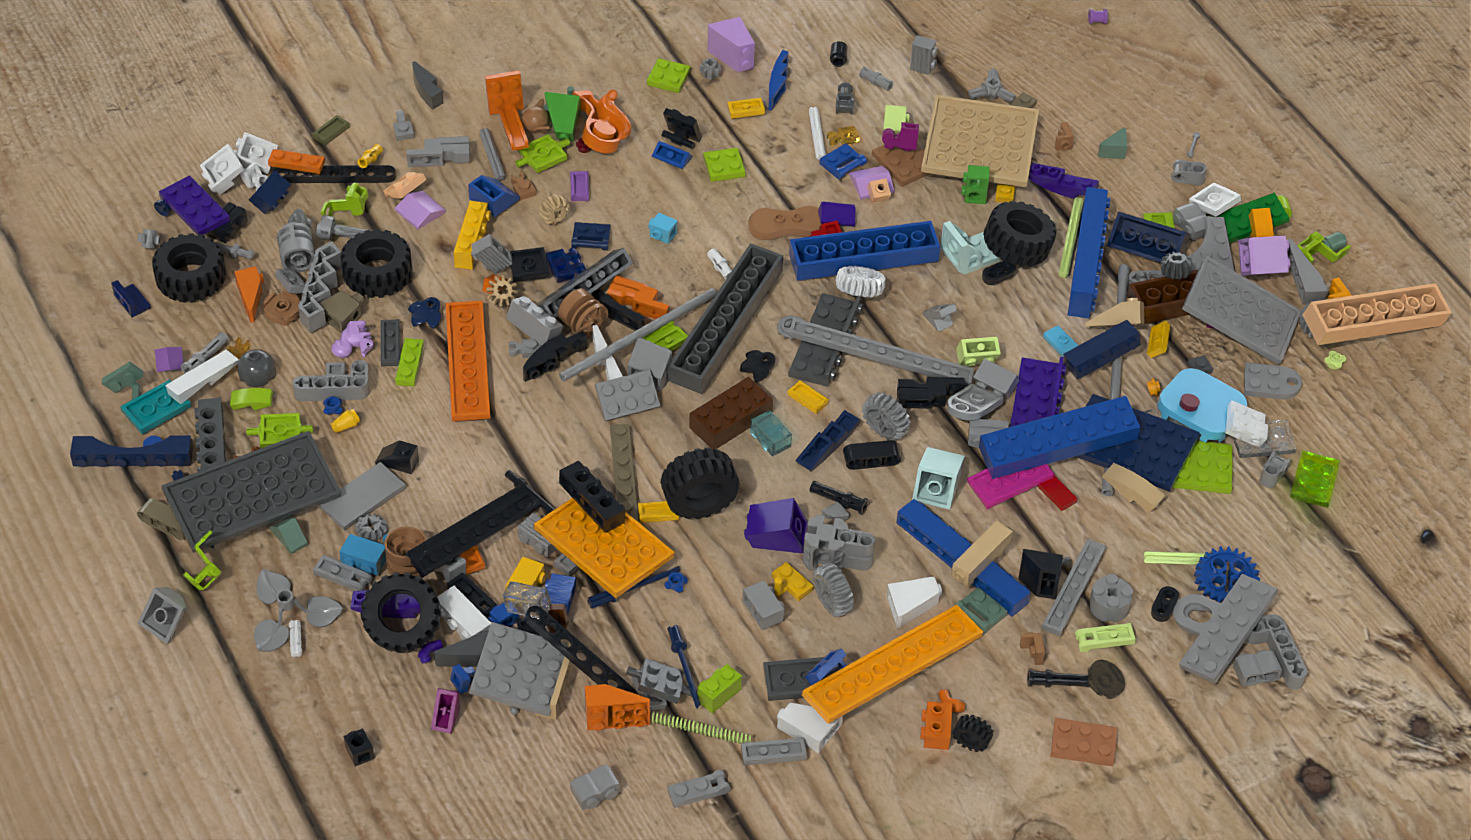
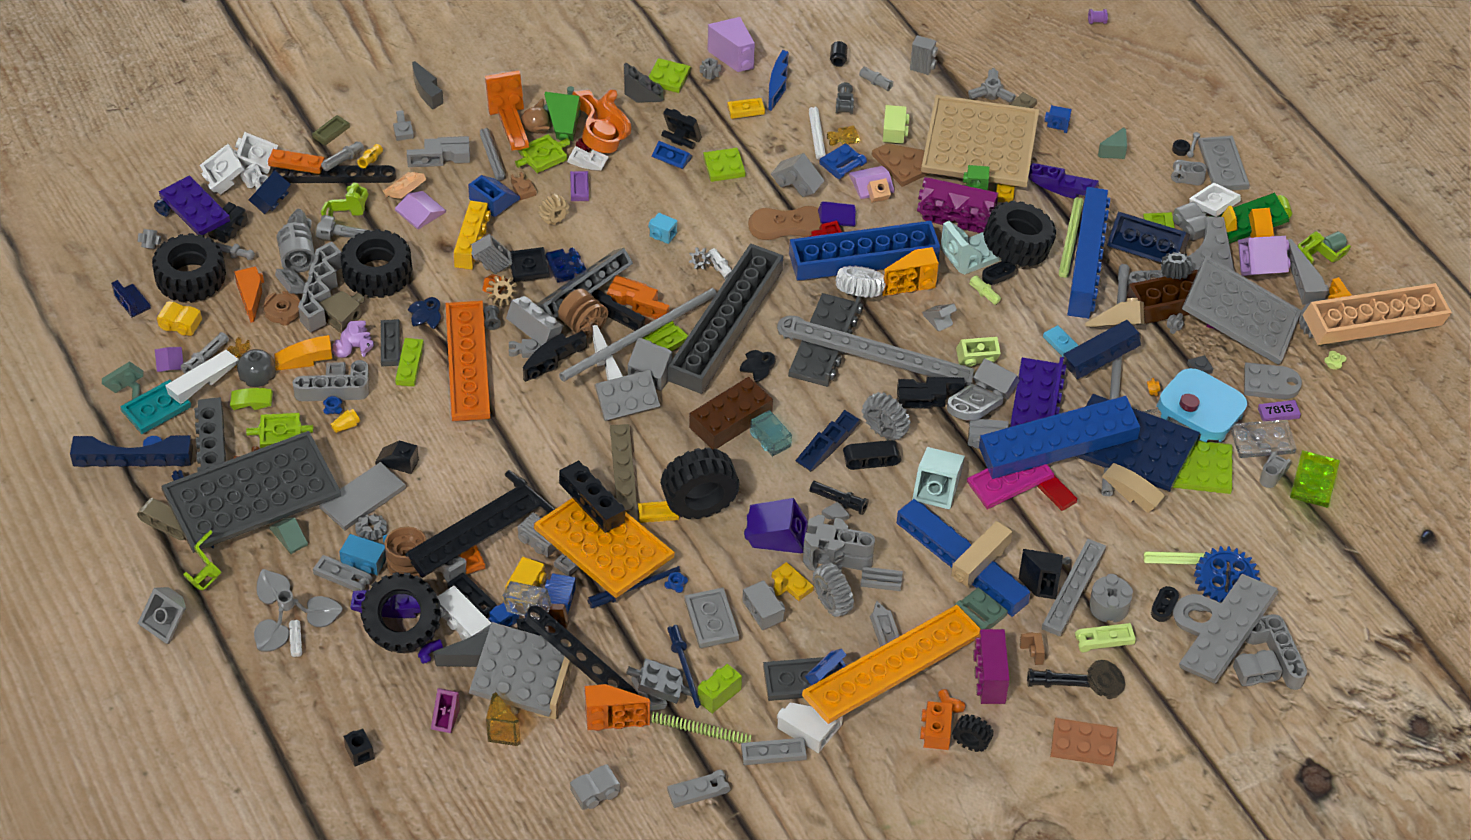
blue tile [450,664,476,694] -> none
dark blue plate [571,222,611,251] -> none
yellow tile [787,380,829,414] -> none
magenta brick [882,122,919,151] -> none
white slope [886,576,942,628] -> none
medium nougat bracket [1055,122,1074,151] -> none
yellow plate [1147,321,1170,358] -> none
white plate [1225,401,1268,447] -> none
none -> yellow brick [157,301,202,336]
none -> light orange slope [274,335,332,371]
none -> light grey axle [321,141,364,171]
none -> dark grey bush [483,305,501,330]
none -> clear yellow slope [486,692,521,746]
none -> white slope [567,146,608,170]
none -> dark grey slope [624,63,664,103]
none -> light grey plate [684,588,739,648]
none -> light grey gear [689,247,712,269]
none -> light grey brick [771,153,824,197]
none -> light grey tile [861,567,903,591]
none -> light grey plate [870,601,899,647]
none -> light orange slope [882,247,939,296]
none -> magenta brick [917,177,999,233]
none -> yellowish green axle [969,275,1001,305]
none -> magenta brick [973,629,1010,704]
none -> blue brick [1044,105,1072,133]
none -> light grey plate [1167,313,1184,334]
none -> black tile [1172,139,1190,156]
none -> light grey tile [1198,136,1250,191]
none -> yellow slope [1221,205,1237,232]
none -> medium lavender tile [1258,400,1301,423]

